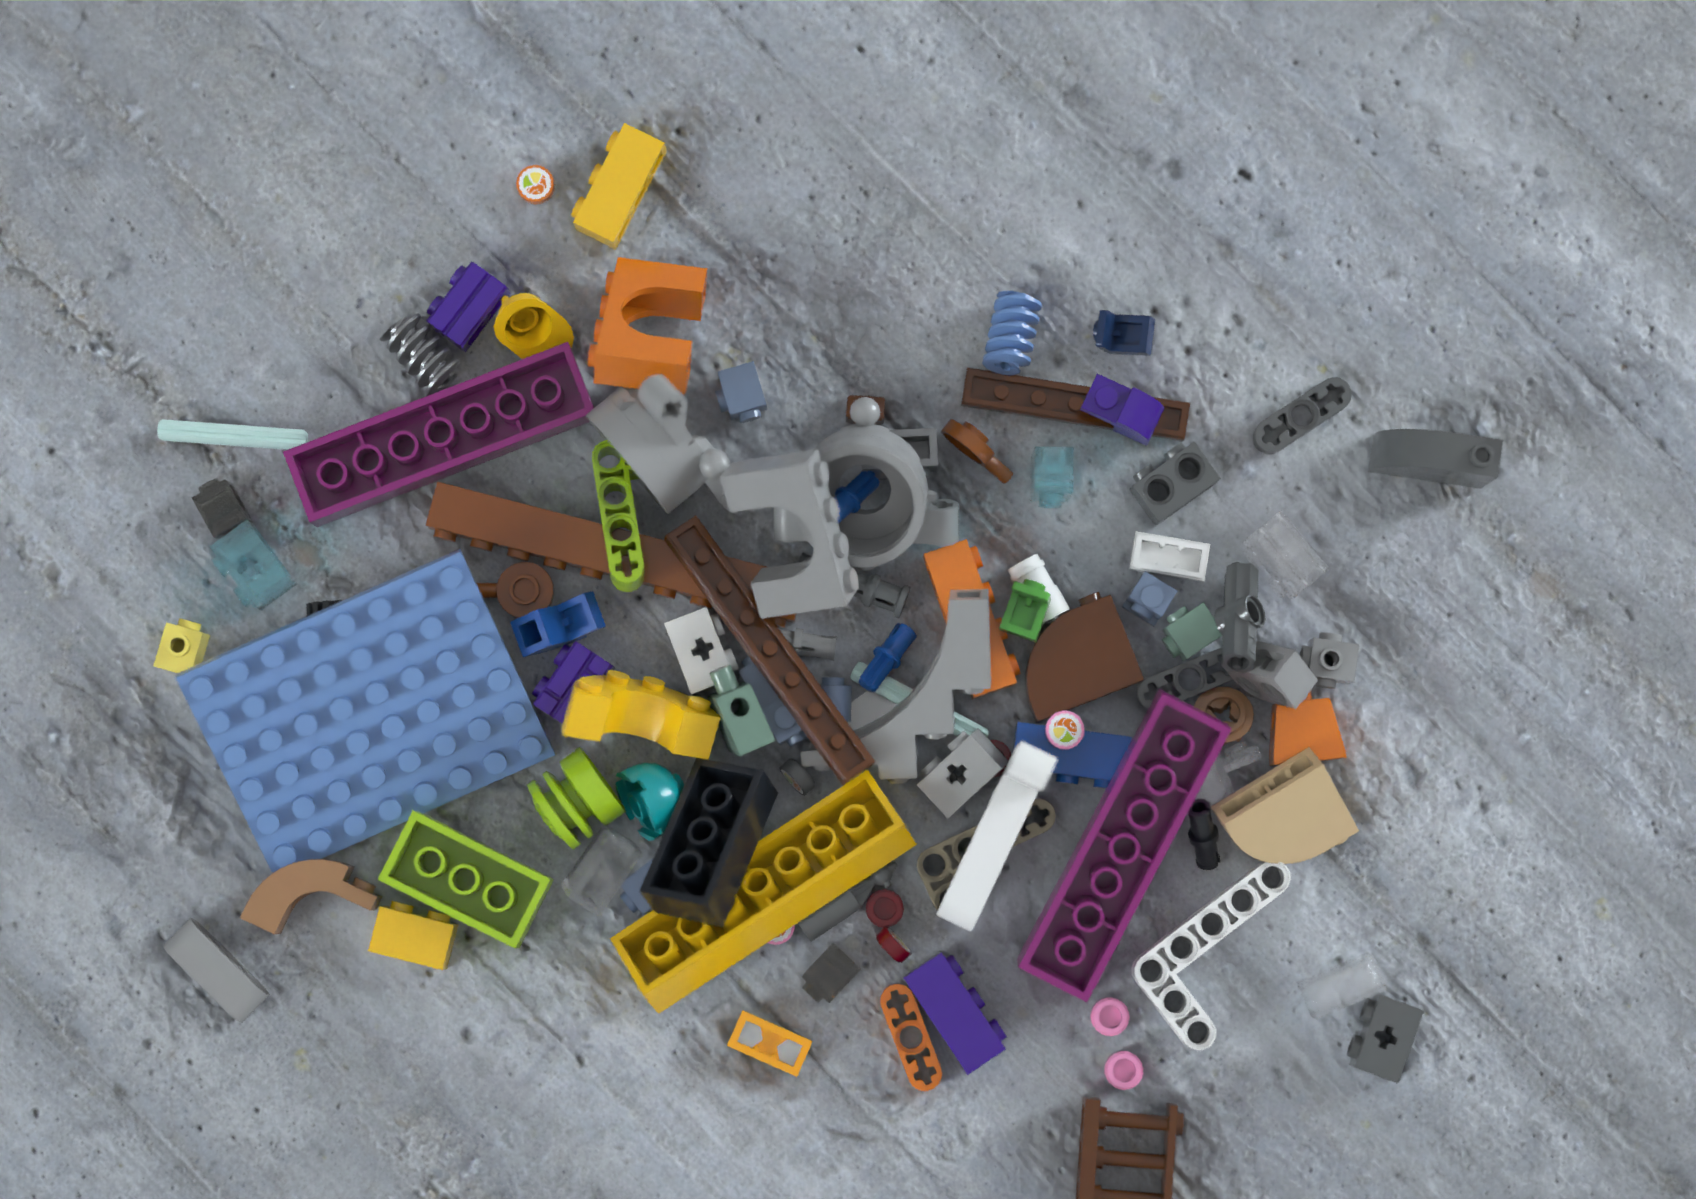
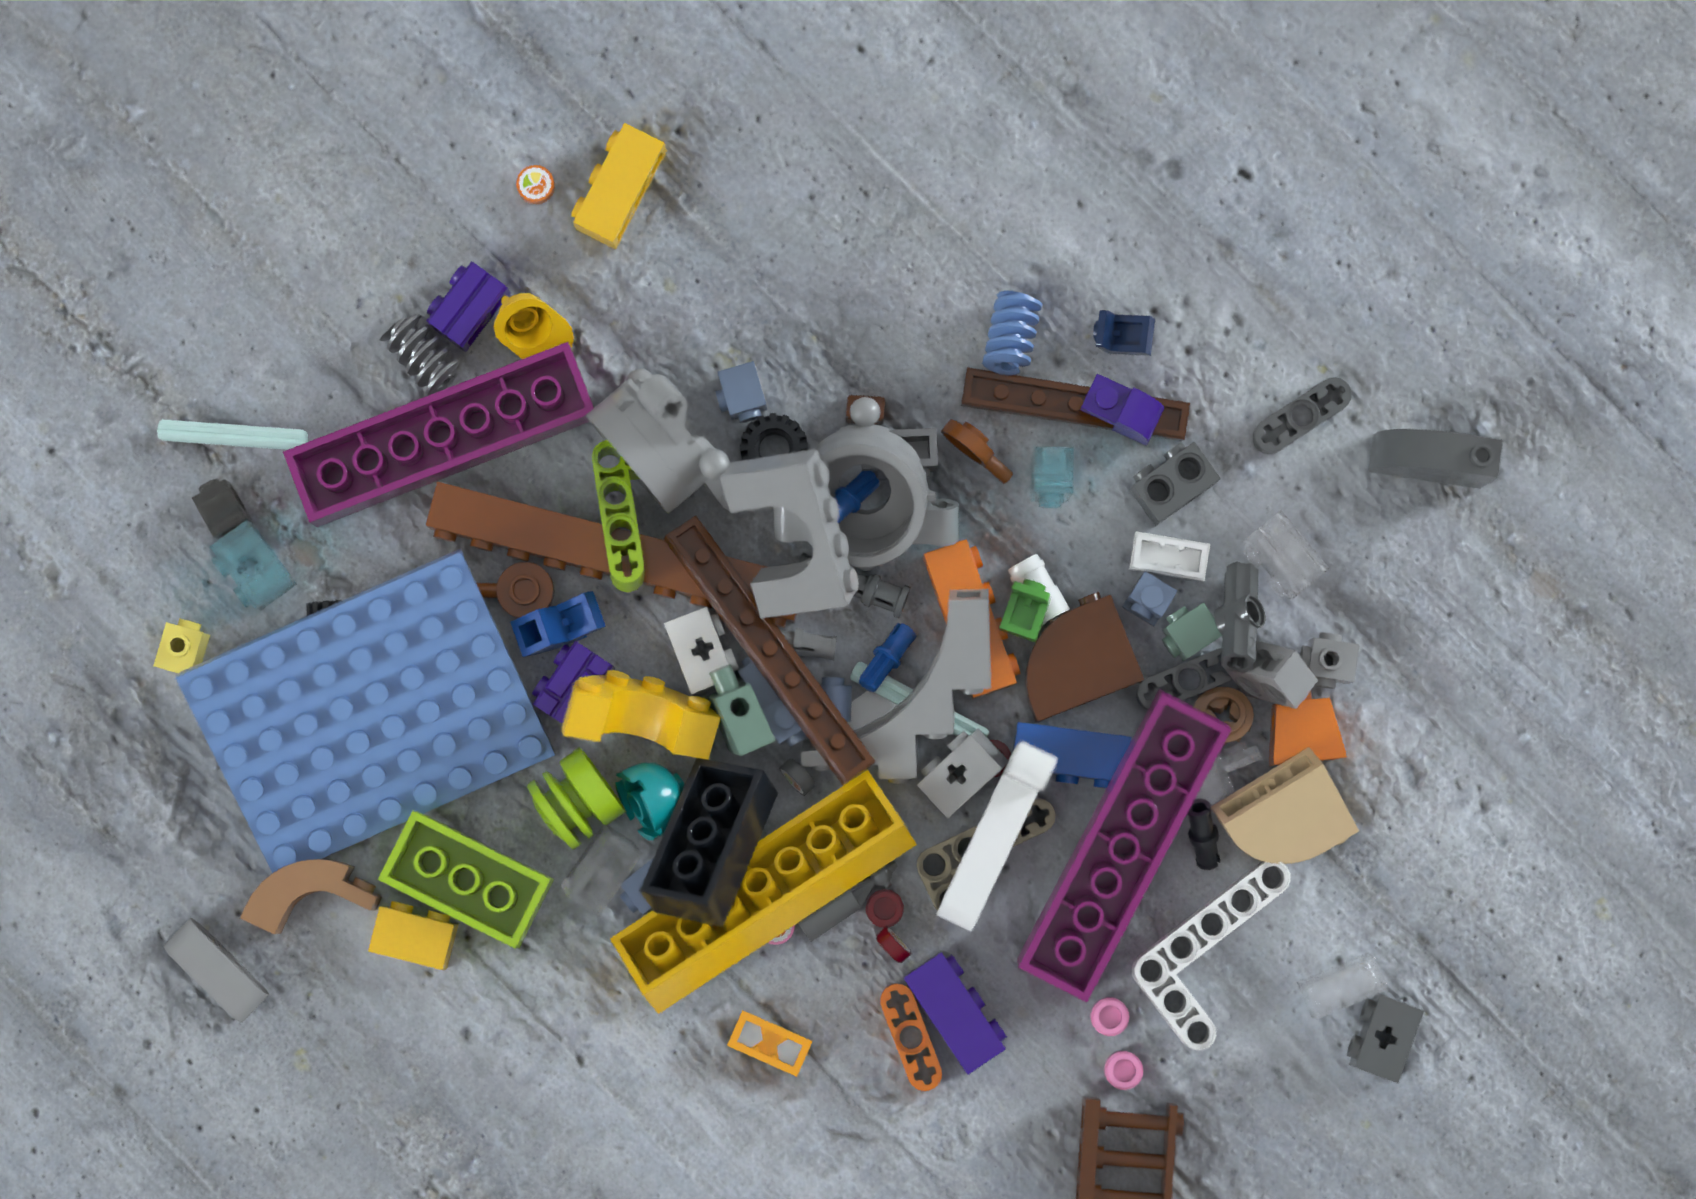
orange arch [588,257,707,395] -> none
clear smoke brick [801,943,861,1003] -> none
tile [1045,711,1084,750] -> none
none -> black tyre [740,413,808,461]

